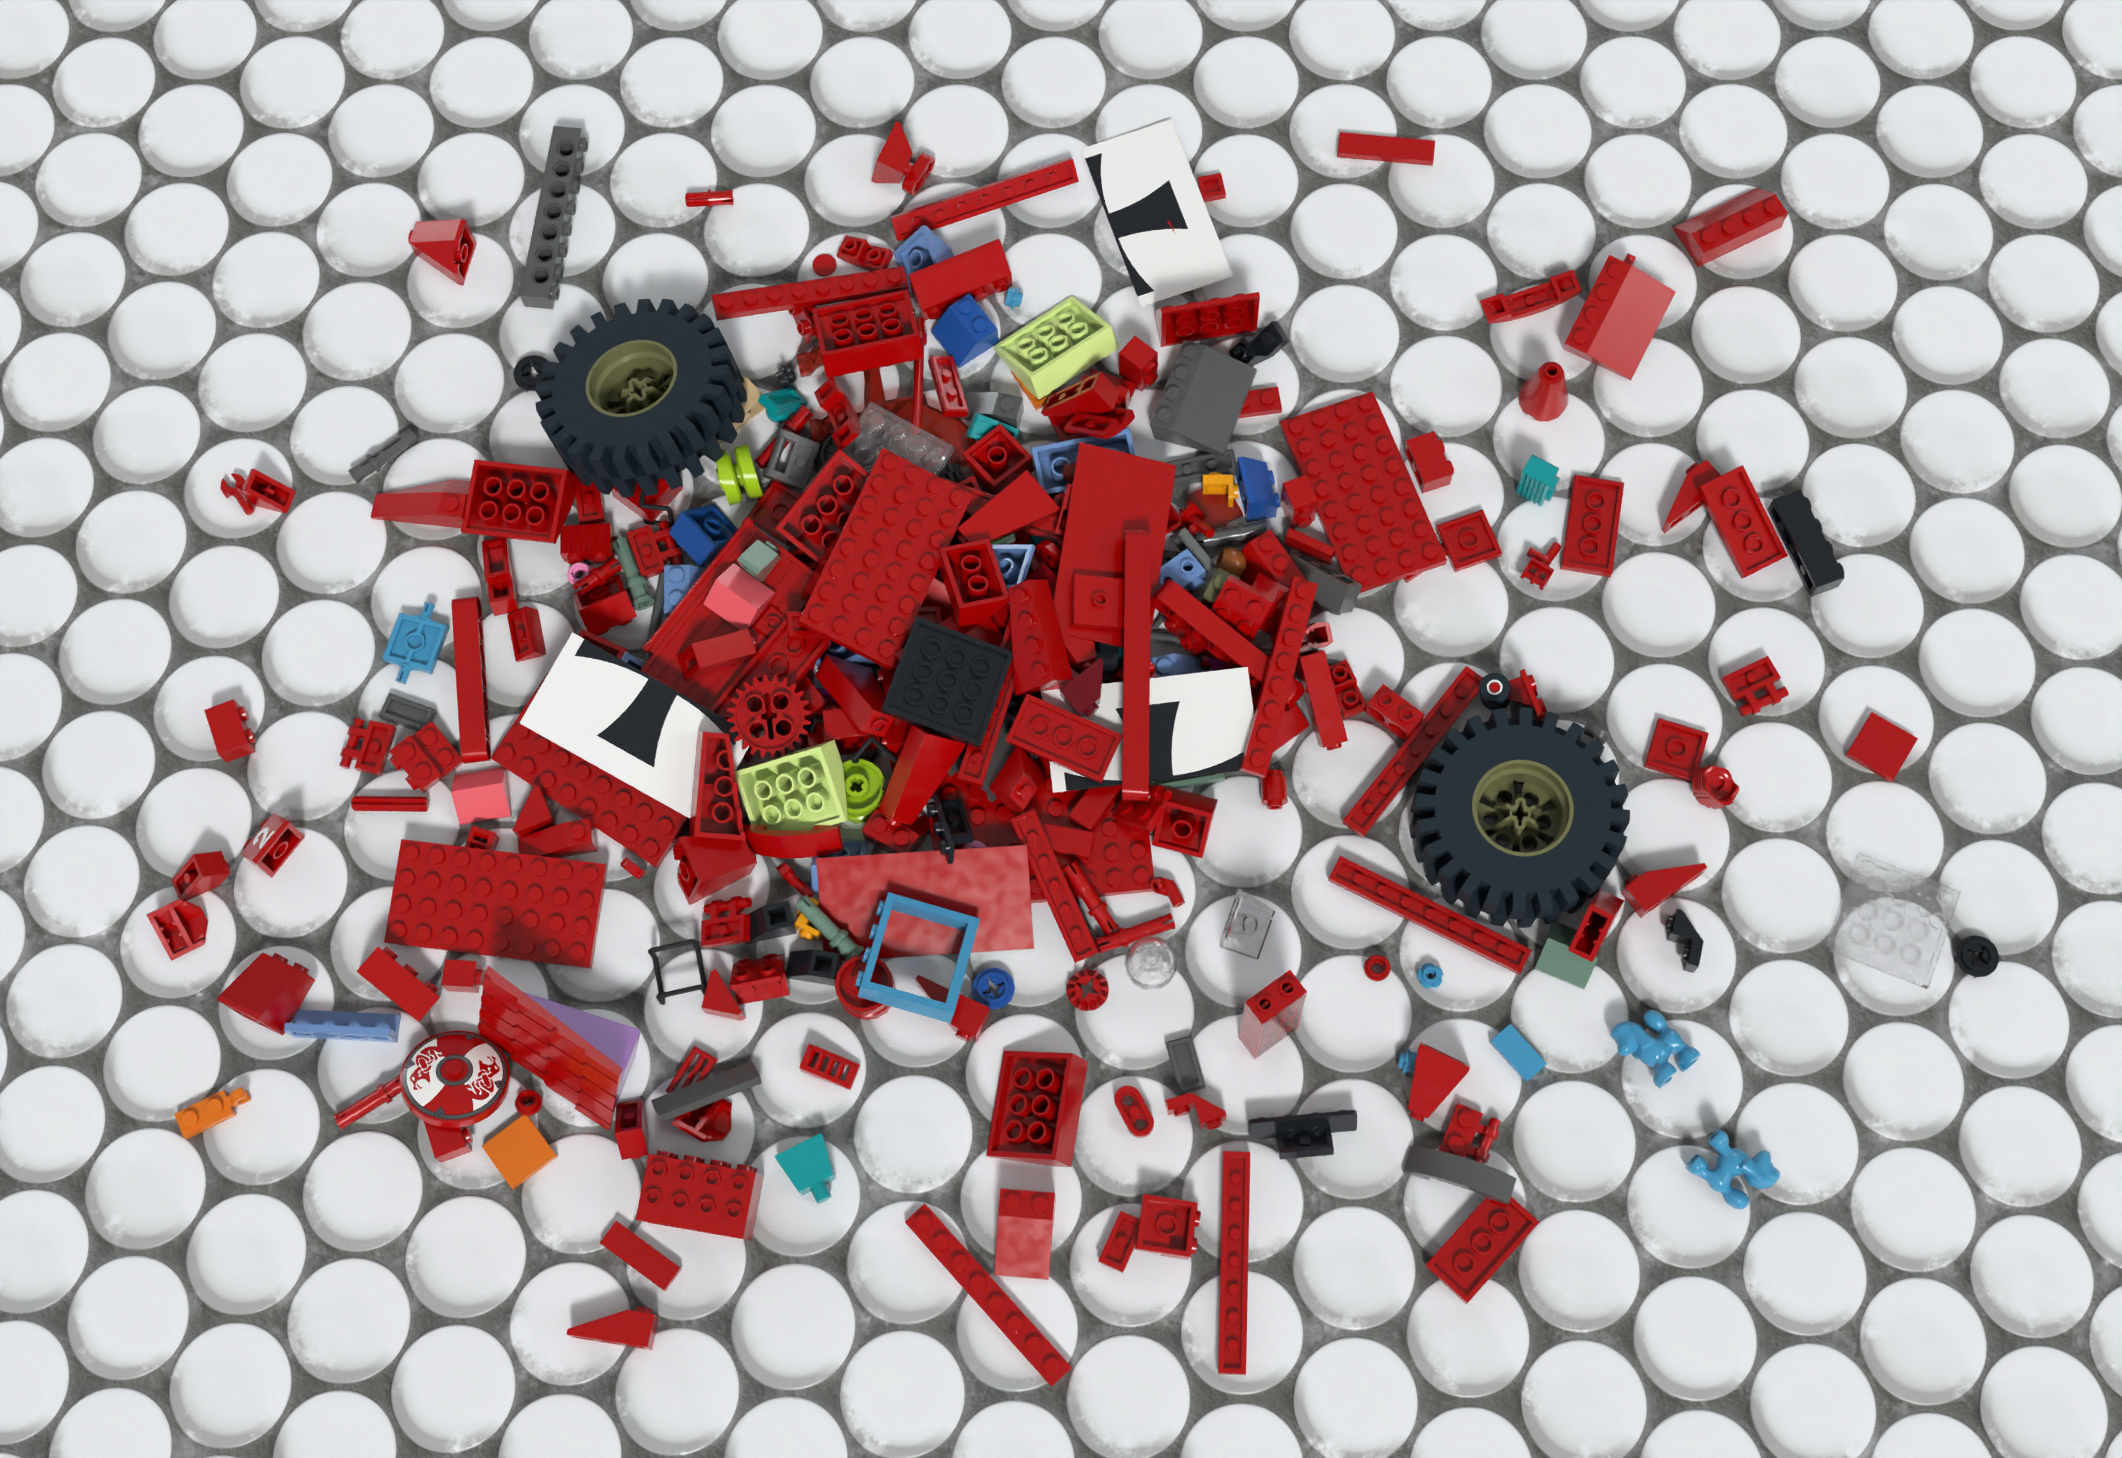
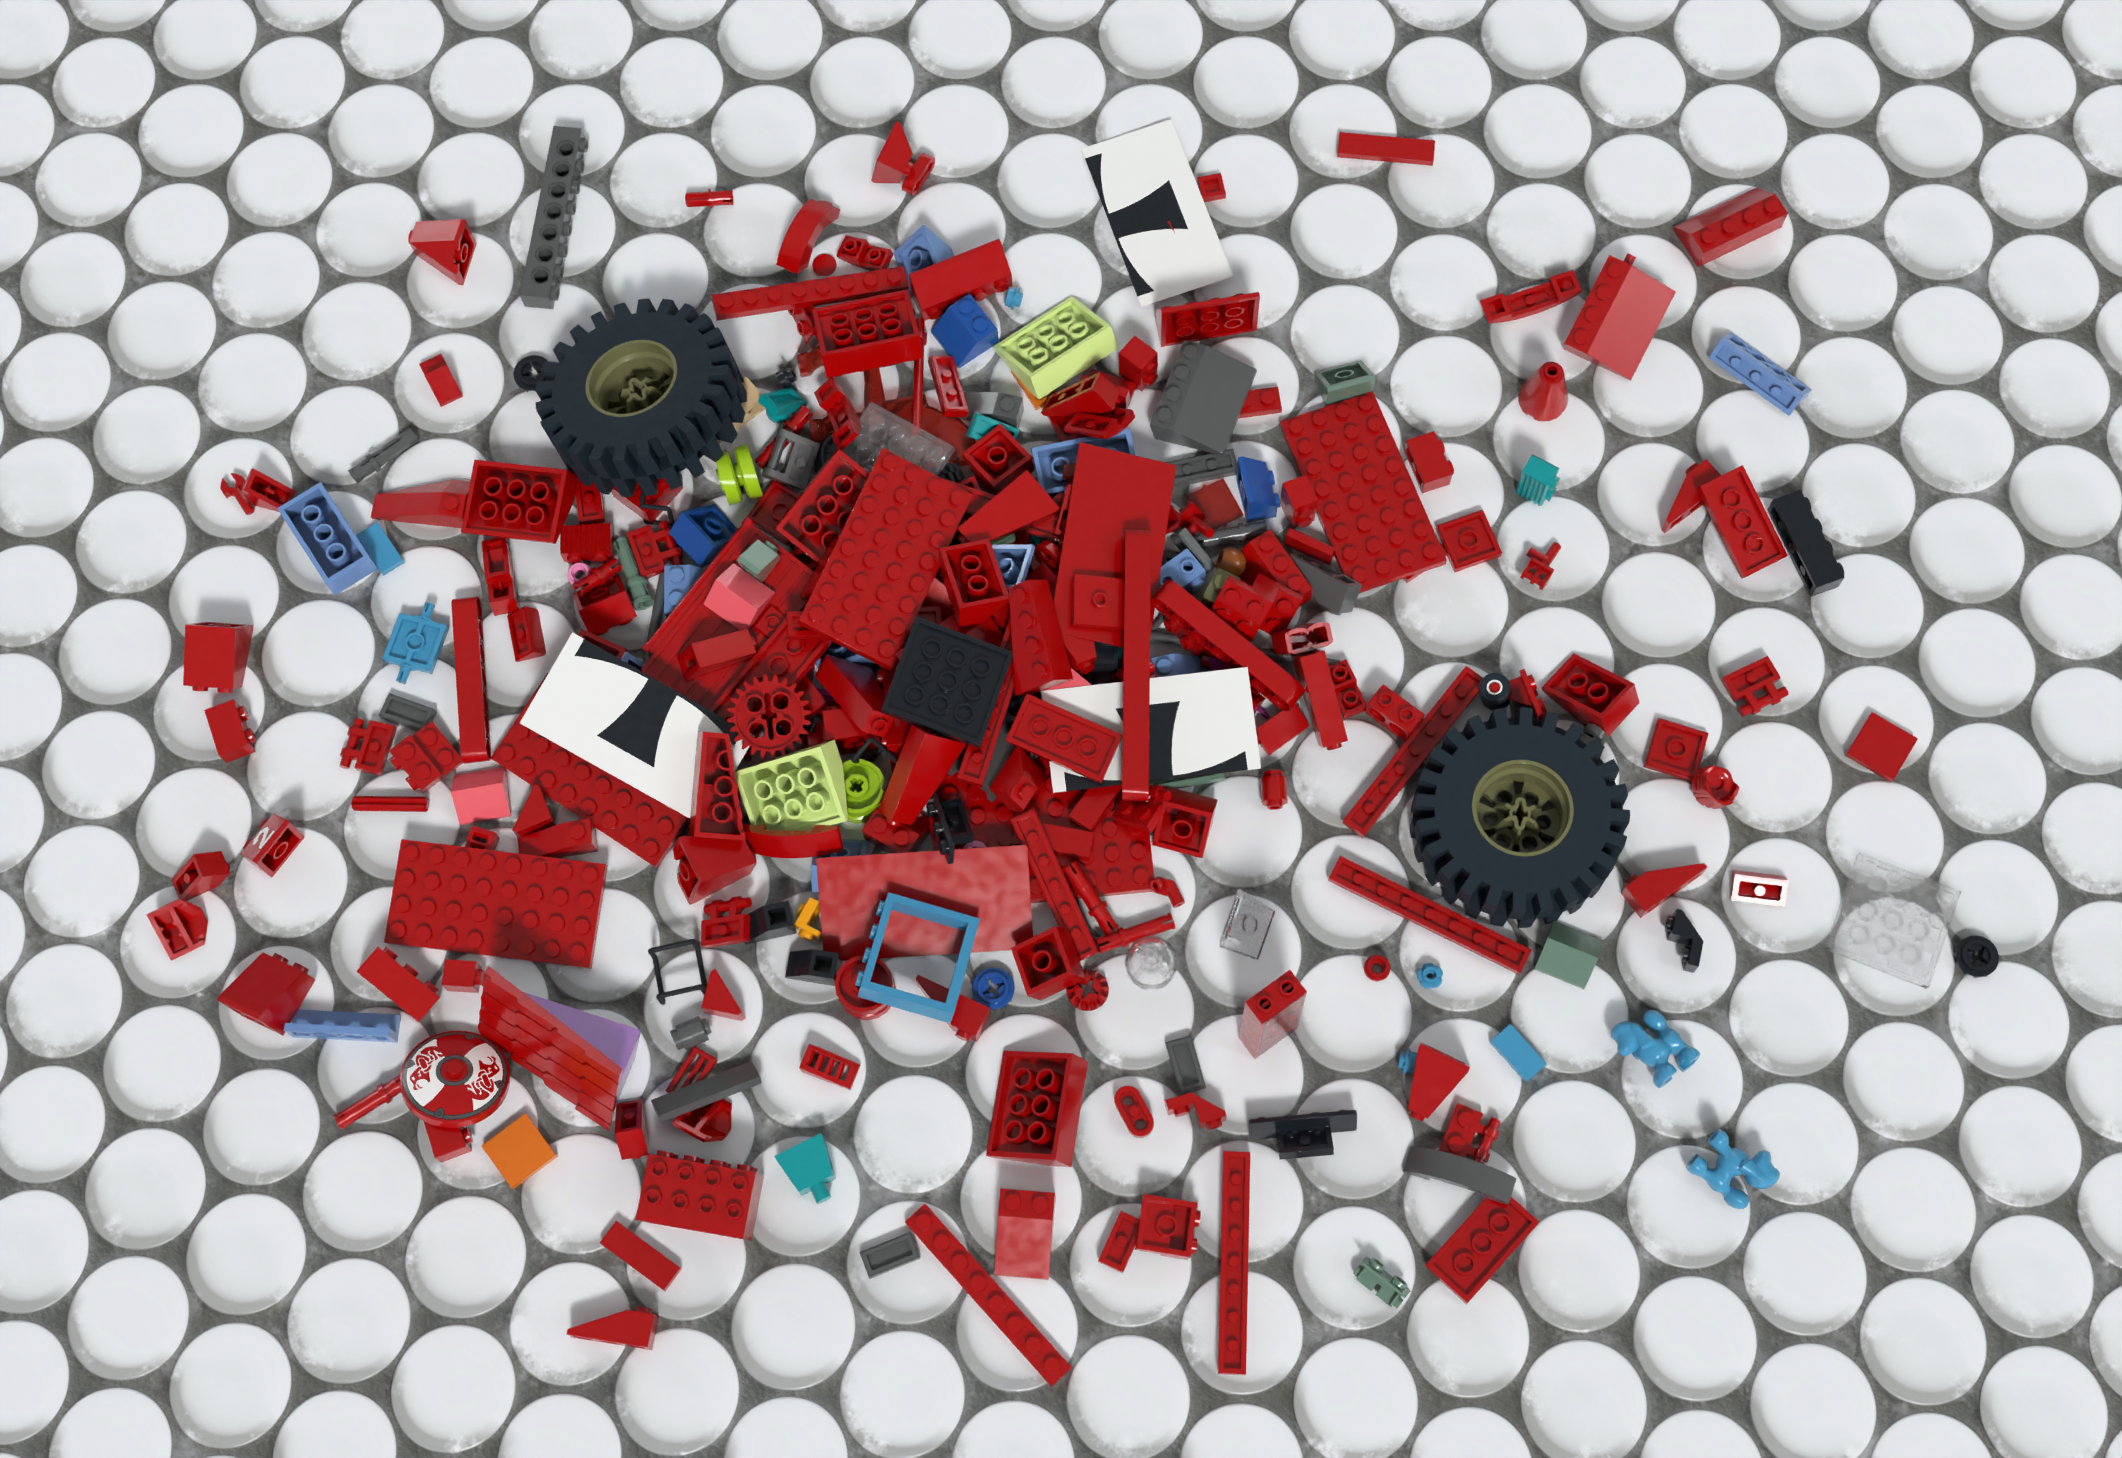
orange plate [174,1087,251,1139] -> none
red plate [515,1090,542,1116] -> none
red tile [620,856,646,880] -> none
red bracket [729,953,790,1005] -> none
red bar [775,862,814,898] -> none
sand green pin [794,895,864,962] -> none
red plate [890,157,1079,241] -> none
dark red slope [1060,658,1103,717] -> none
light orange bracket [1202,472,1238,507] -> none
black slope [1228,321,1289,367] -> none
red plate [1239,576,1318,778] -> none
red tile [1560,475,1624,578] -> none
red slope [1568,889,1624,962] -> none
none -> red slope [183,622,253,693]
none -> medium blue brick [277,482,378,596]
none -> dark azure tile [356,522,405,576]
none -> red slope [419,354,463,407]
none -> dark grey brick [670,1015,712,1050]
none -> red arch [776,199,840,274]
none -> dark grey tile [859,1232,921,1279]
none -> red brick [1011,926,1086,1001]
none -> sand green slope [1314,361,1375,407]
none -> sand green hinge [1353,1256,1410,1308]
none -> red slope [1542,653,1640,737]
none -> medium blue fence [1709,332,1812,416]
none -> slope [1731,870,1789,906]

